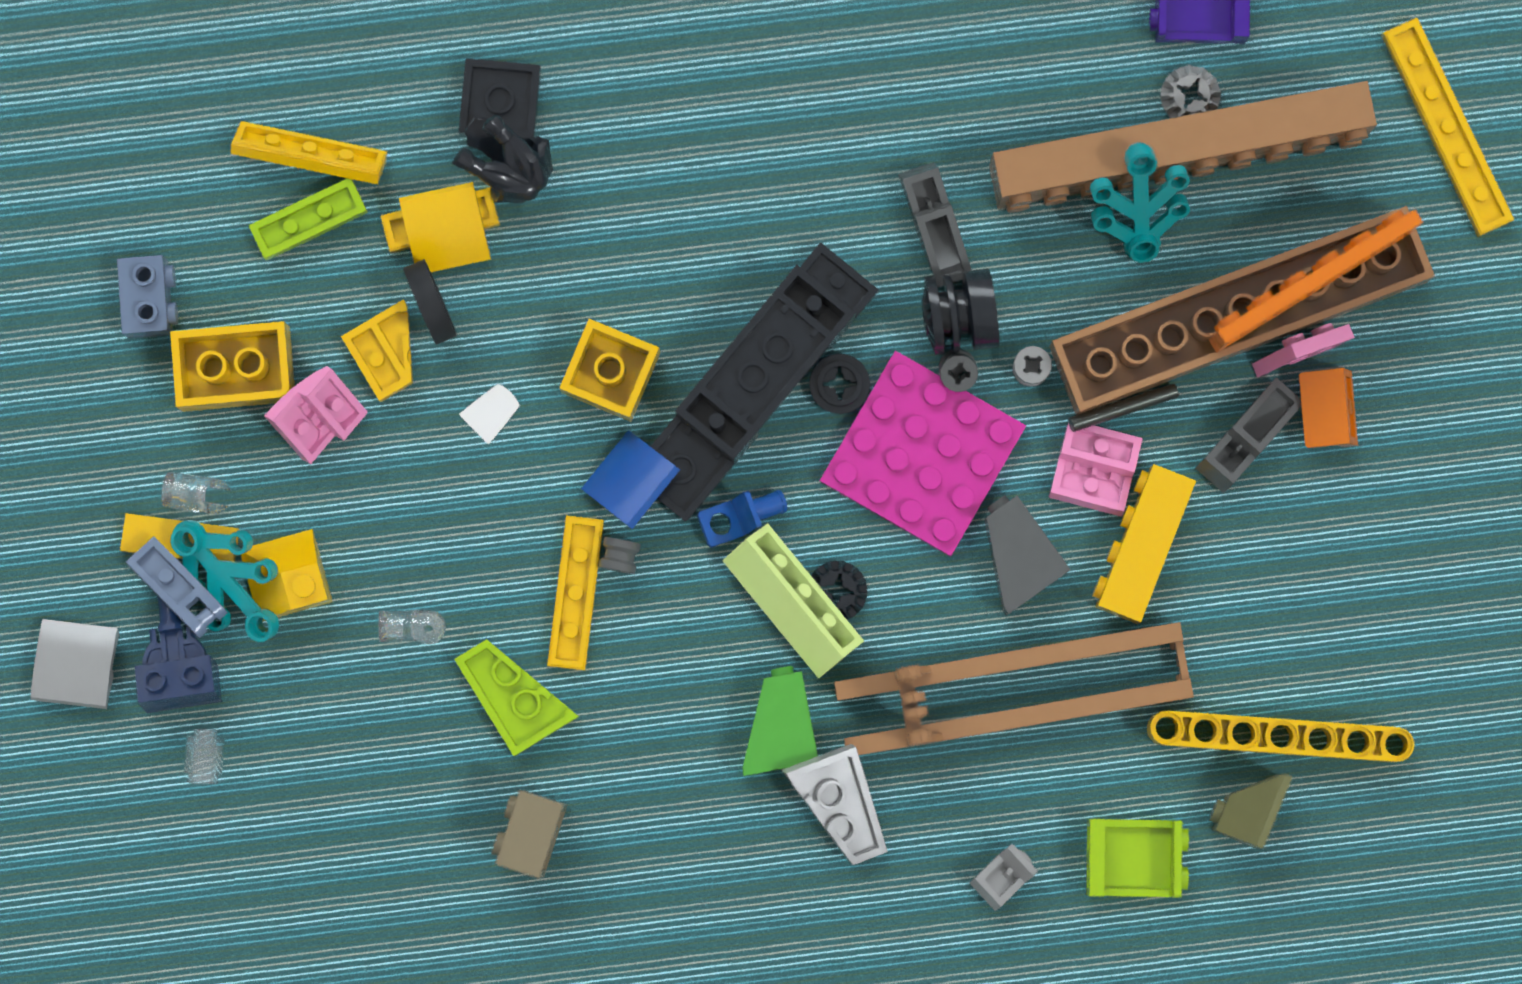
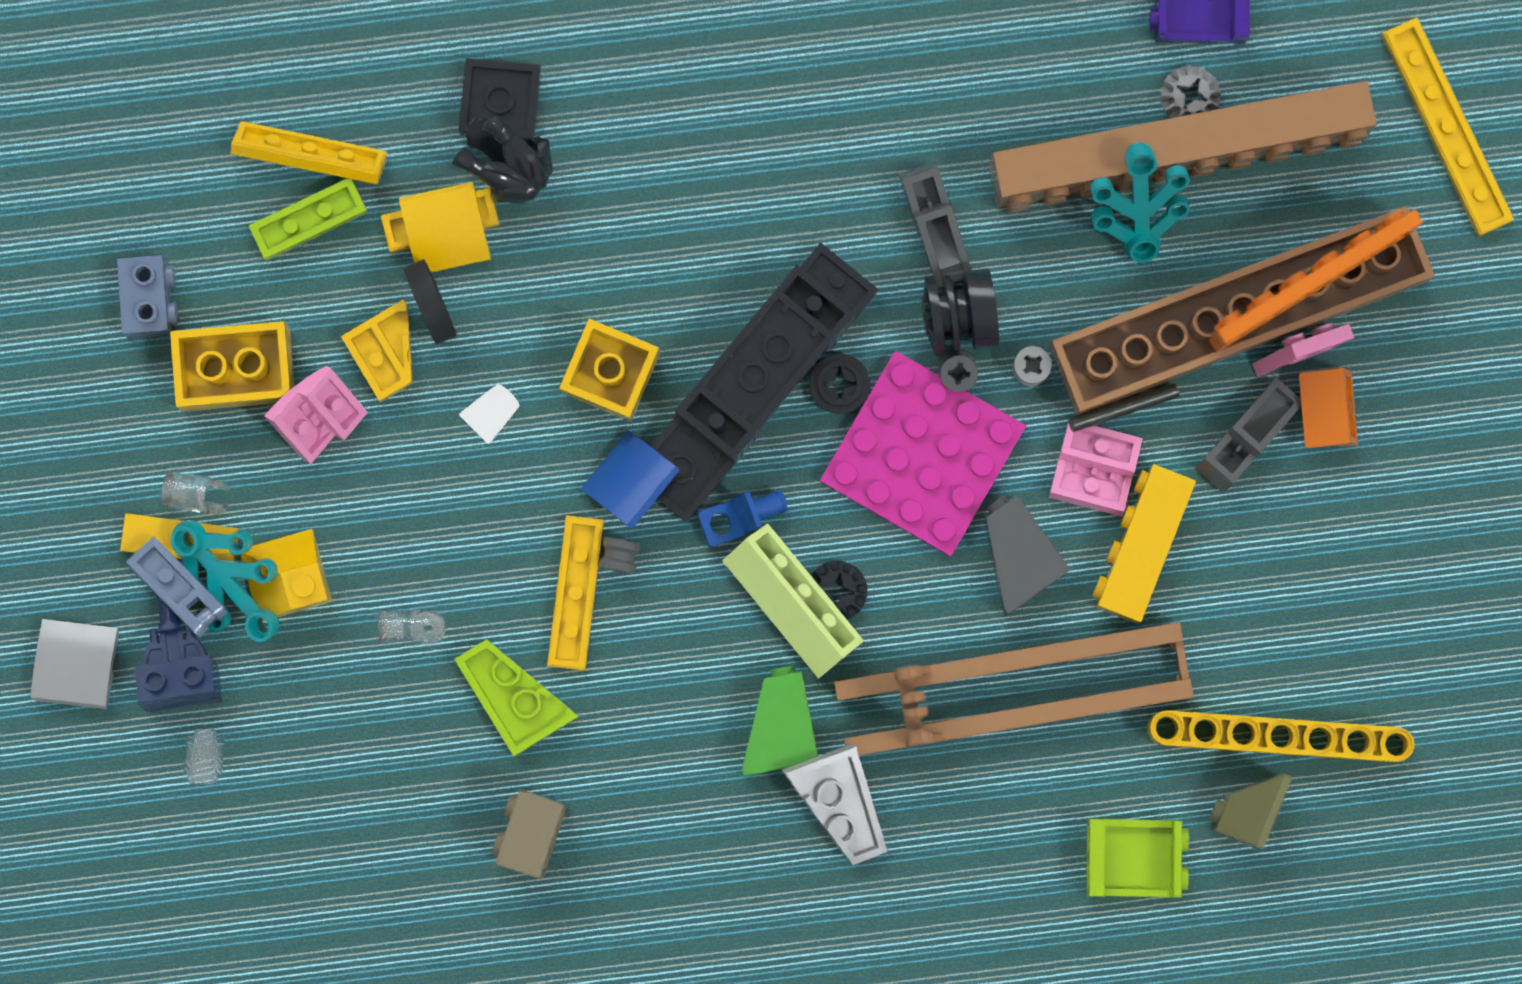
light grey bracket [969,844,1038,911] -> none

